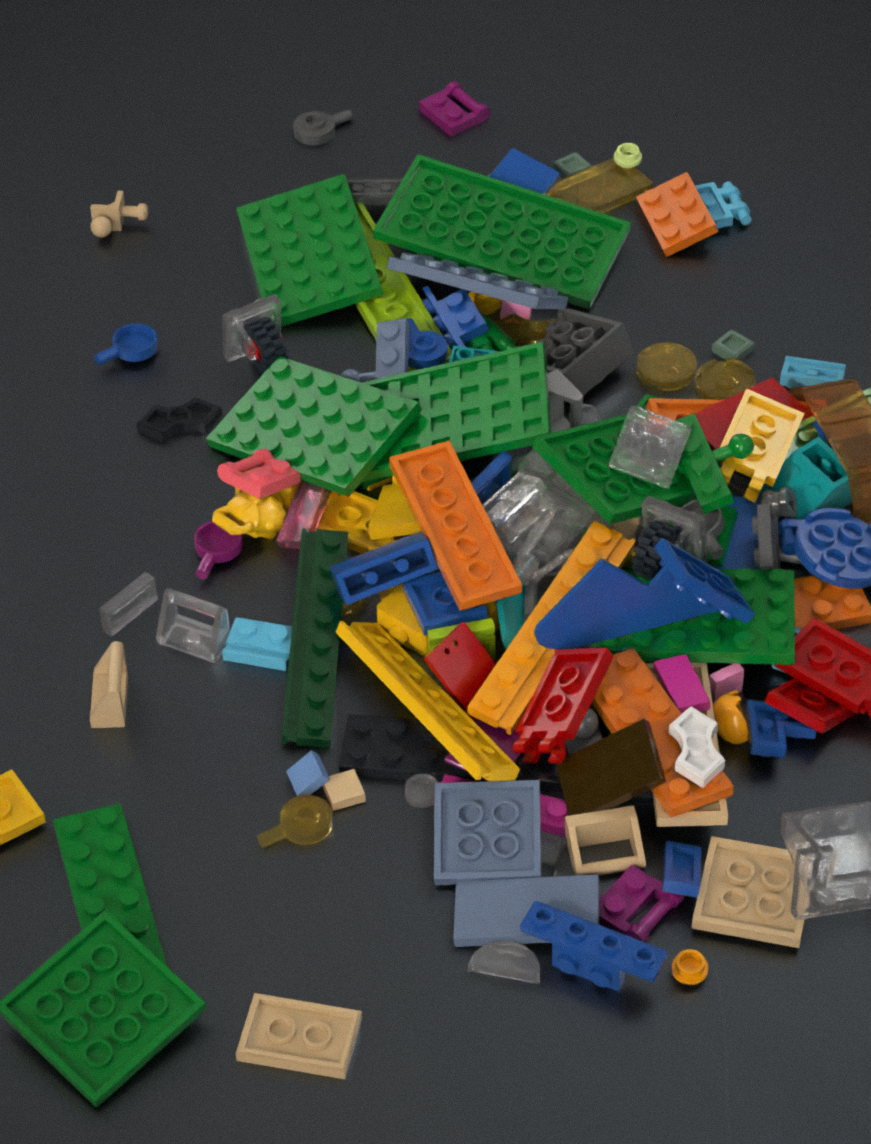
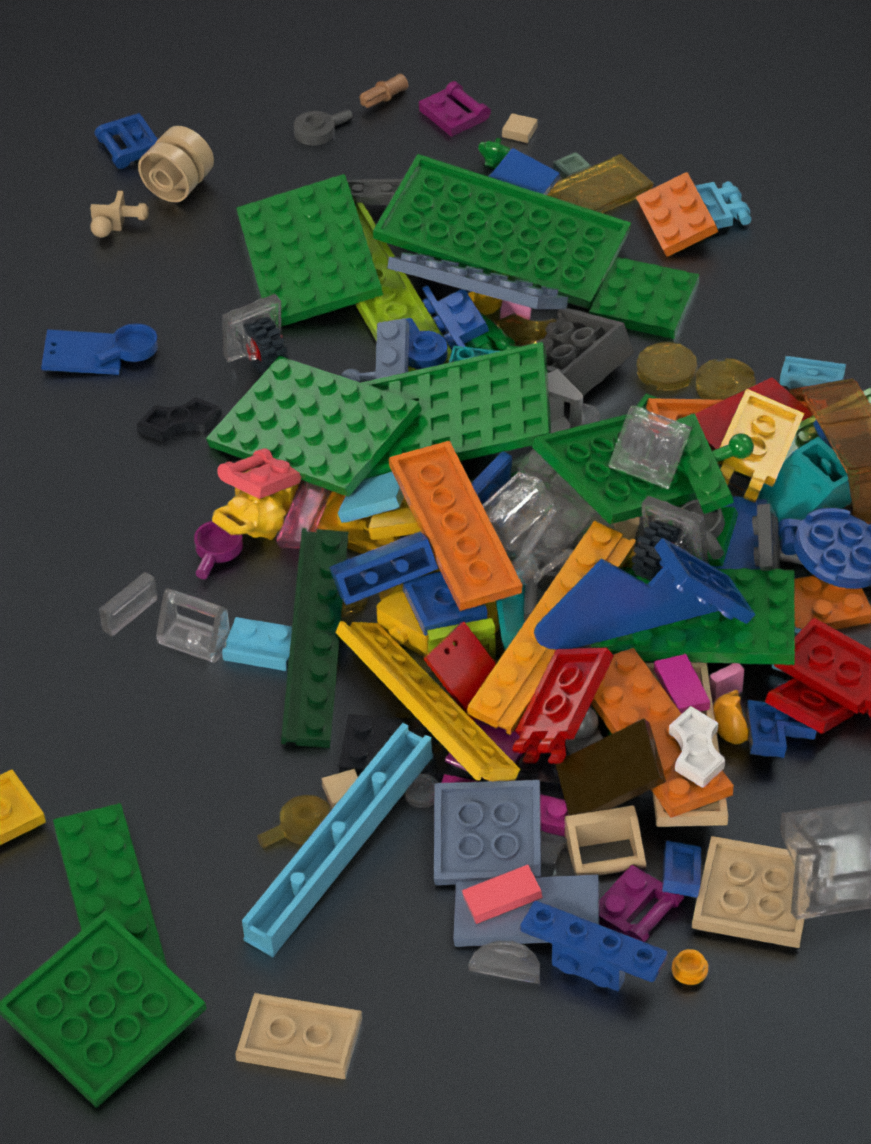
tan tile [90,641,128,728] -> none
medium blue tile [286,750,330,800] -> none
yellowish green plate [614,143,642,168] -> none
sand green tile [712,329,755,365] -> none
dark grey wheel [761,486,797,518] -> none
none -> blue container [41,329,122,375]
none -> blue plate [95,113,158,169]
none -> tan wheel [138,126,214,202]
none -> medium azure tile [242,723,433,957]
none -> medium azure tile [338,472,404,523]
none -> medium nougat axle [359,74,408,108]
none -> coral tile [462,865,543,924]
none -> green piece [478,138,510,170]
none -> tan tile [502,113,538,143]
none -> green plate [589,257,699,339]

